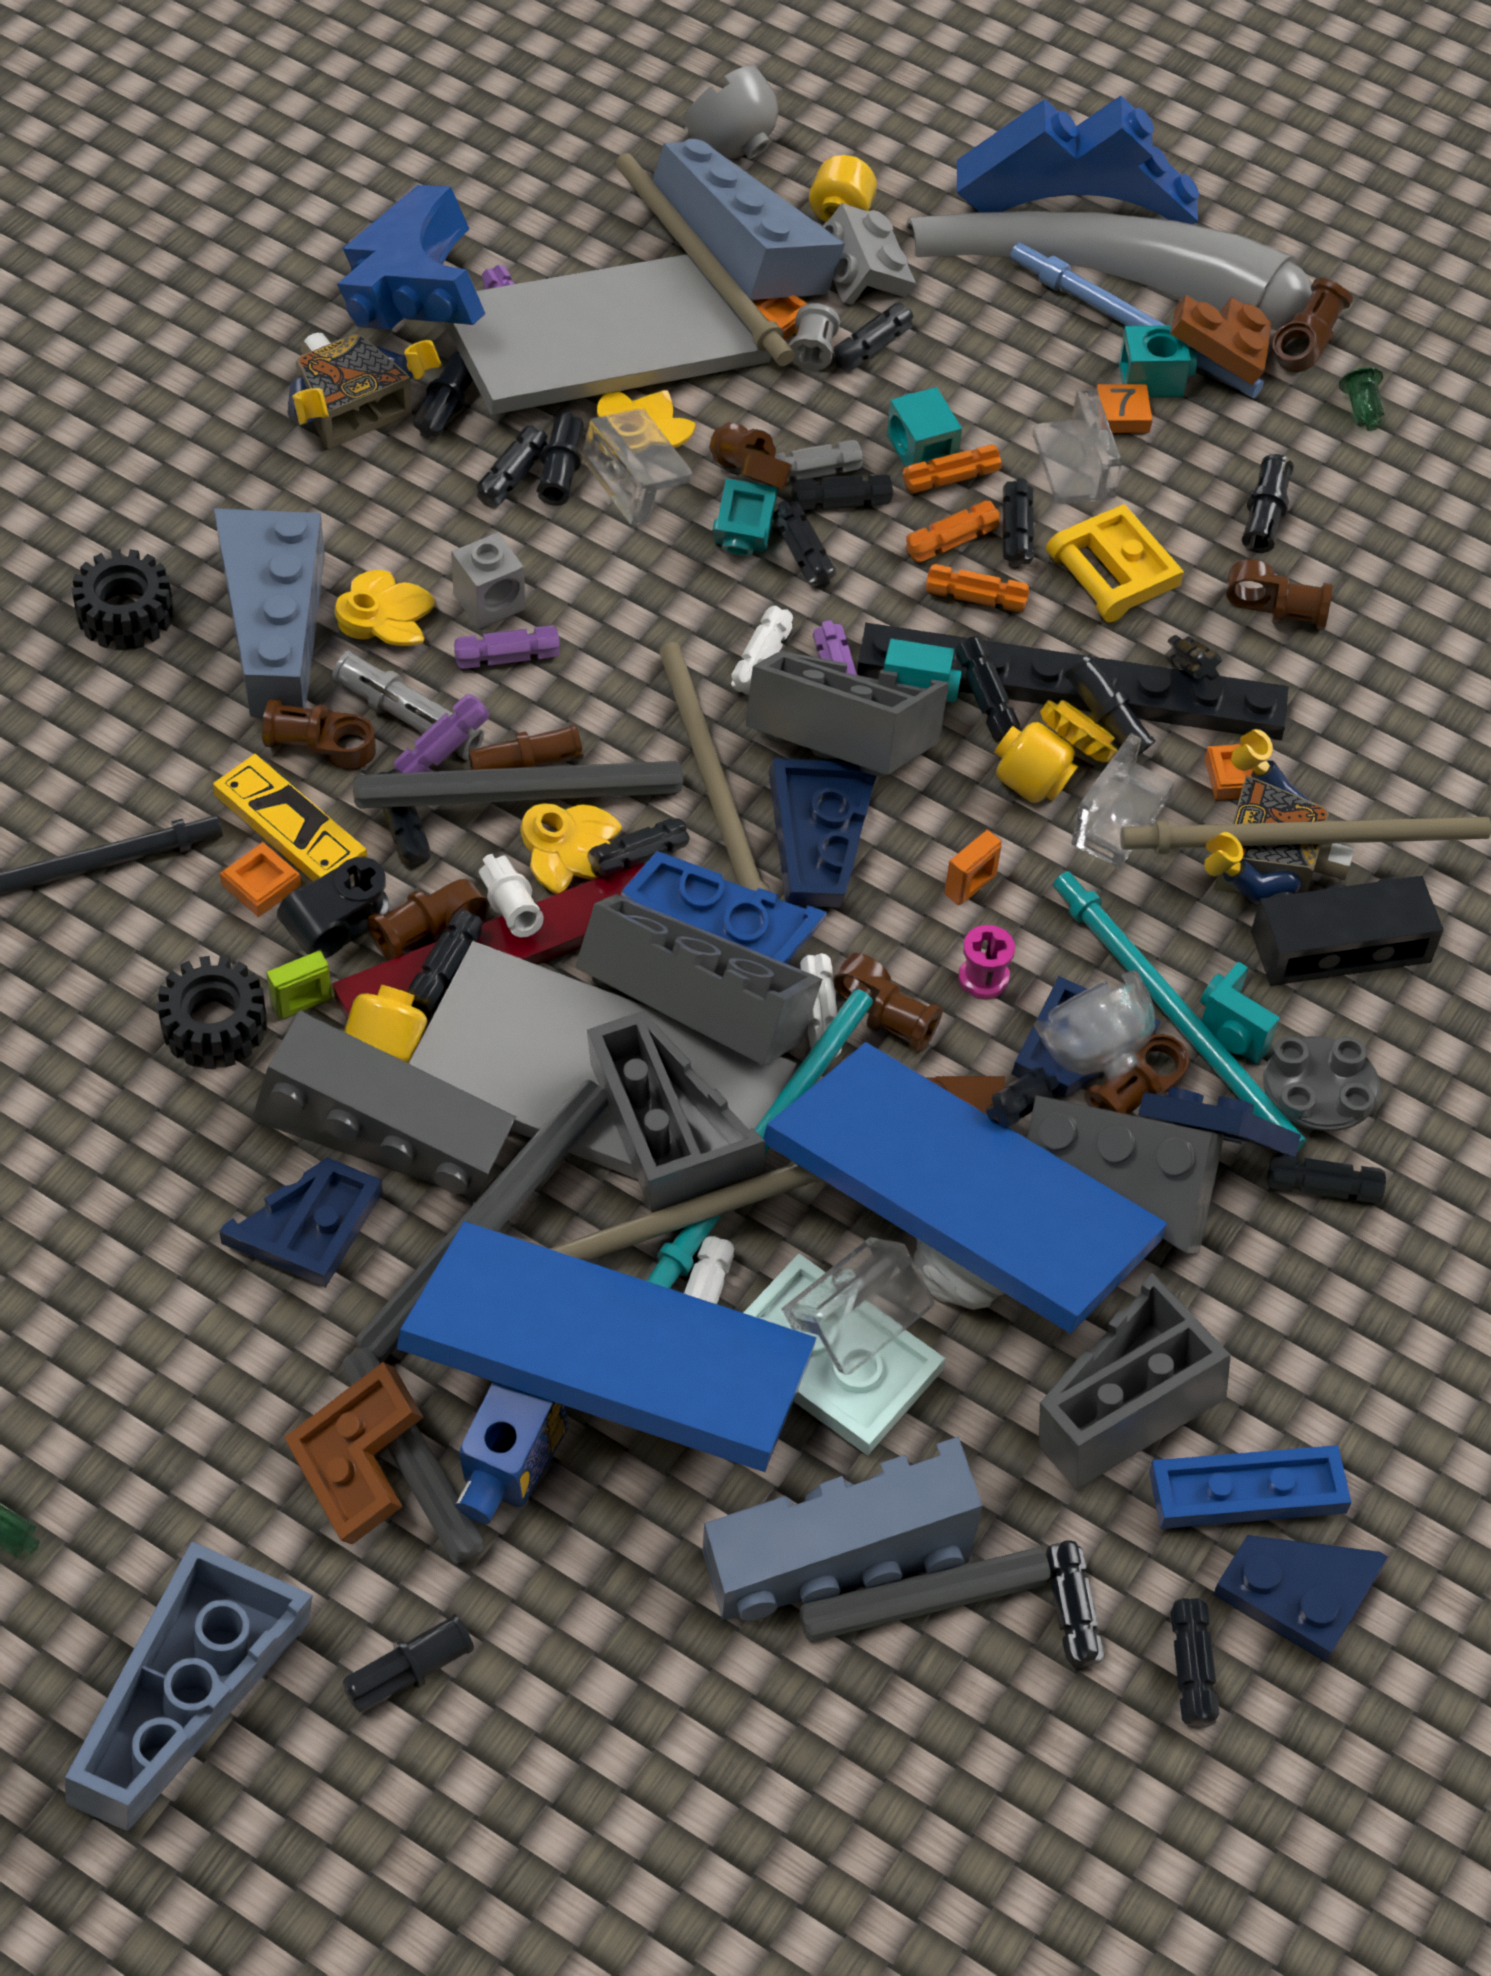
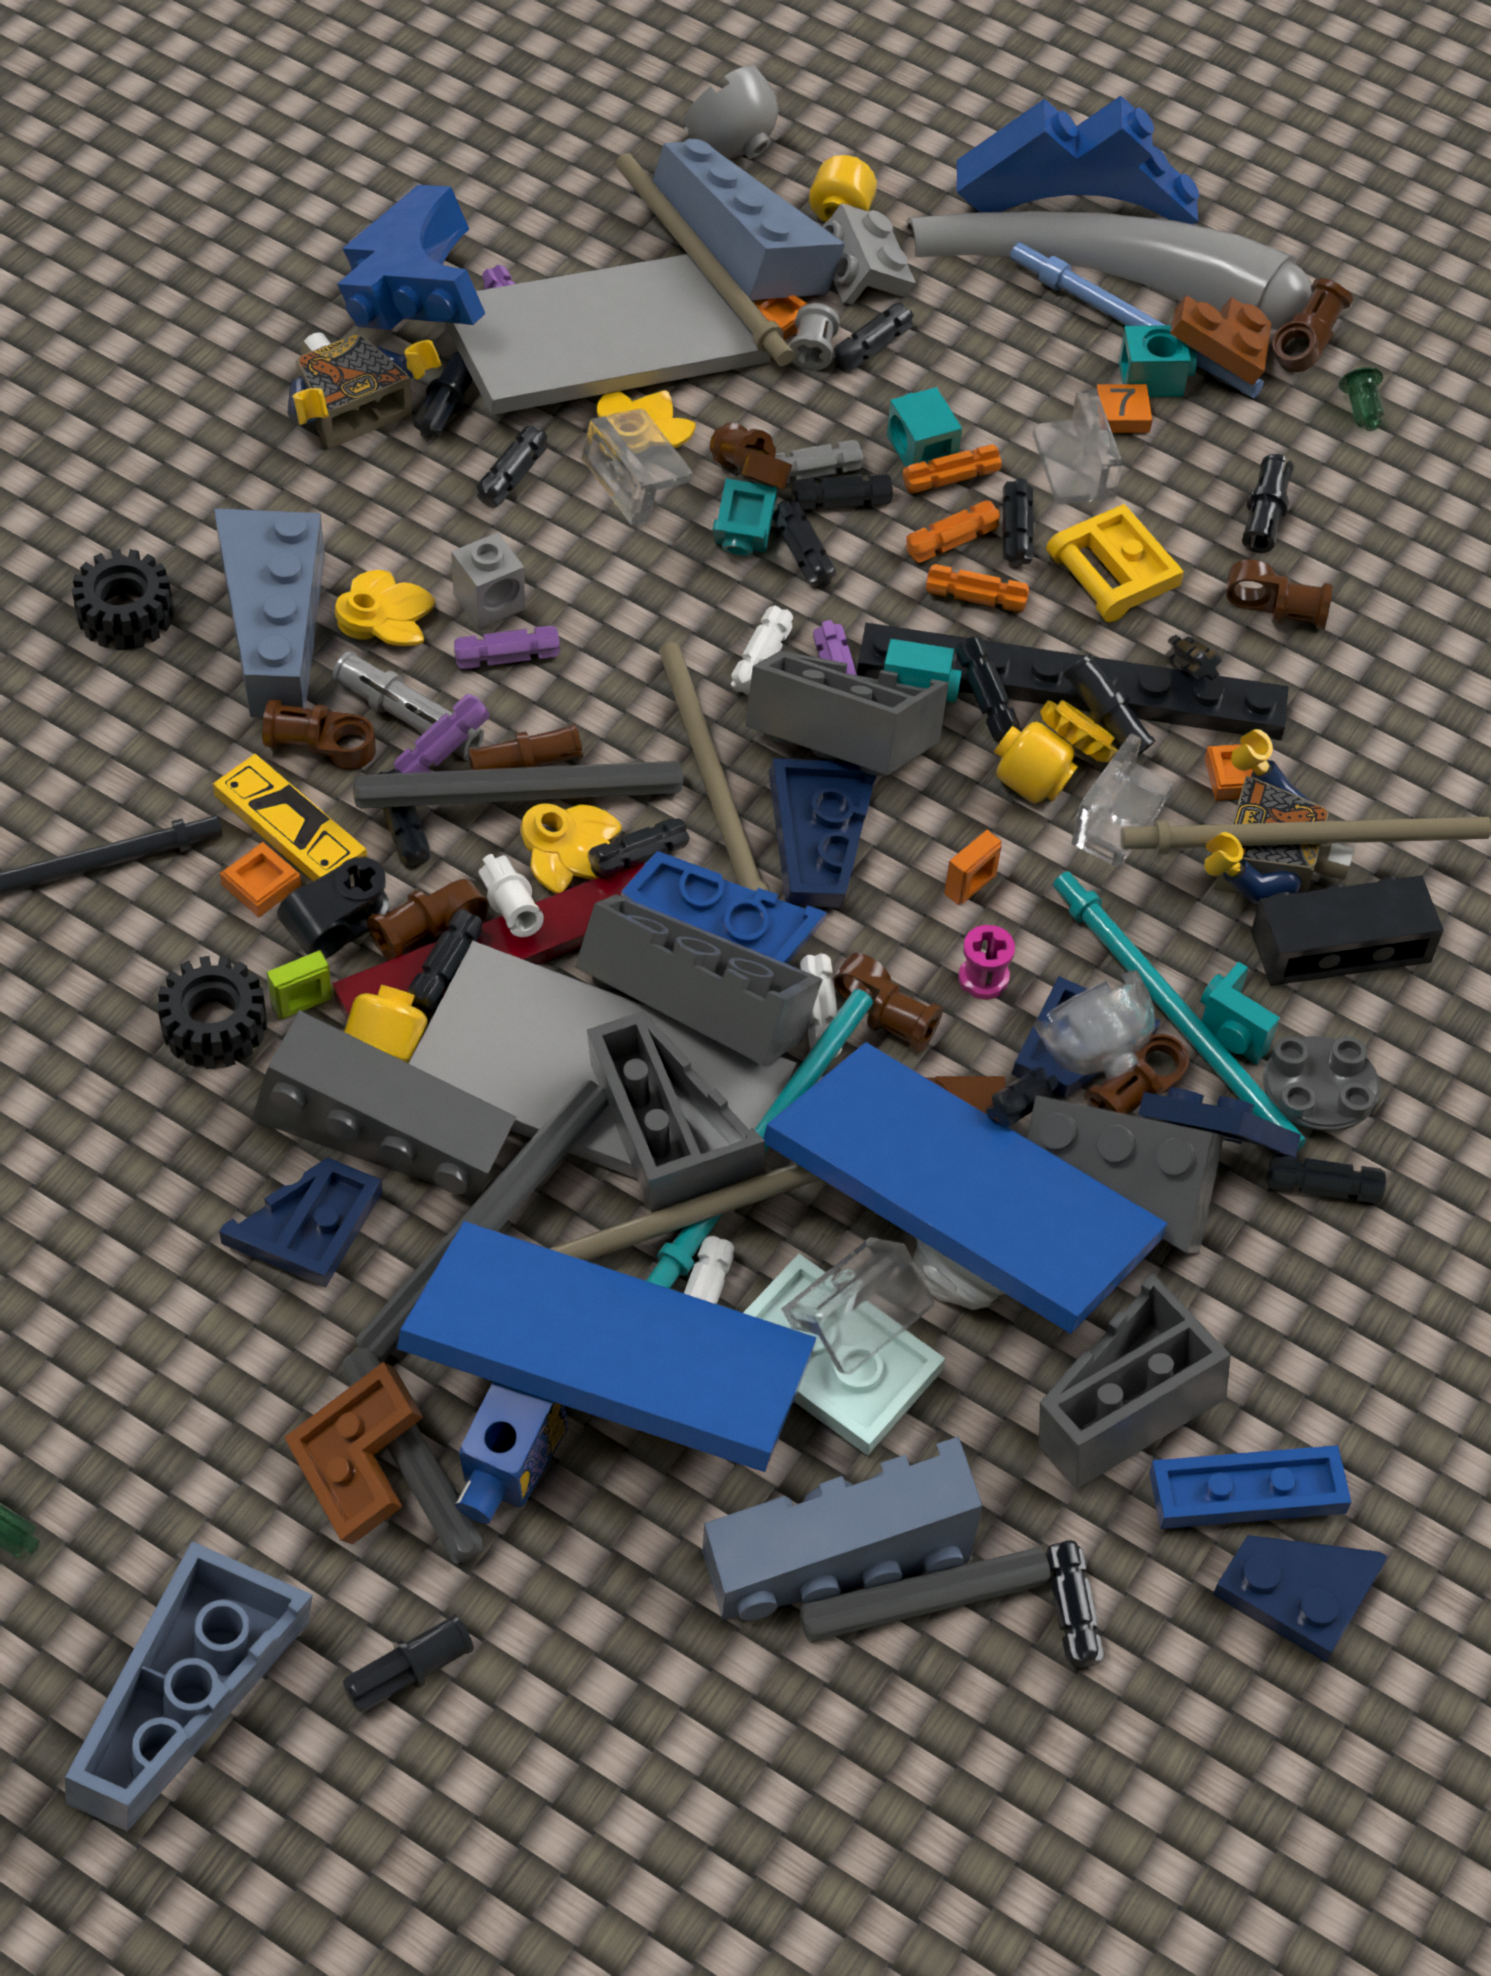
black axle [537,412,584,506] -> none
black axle [1170,1598,1220,1727] -> none

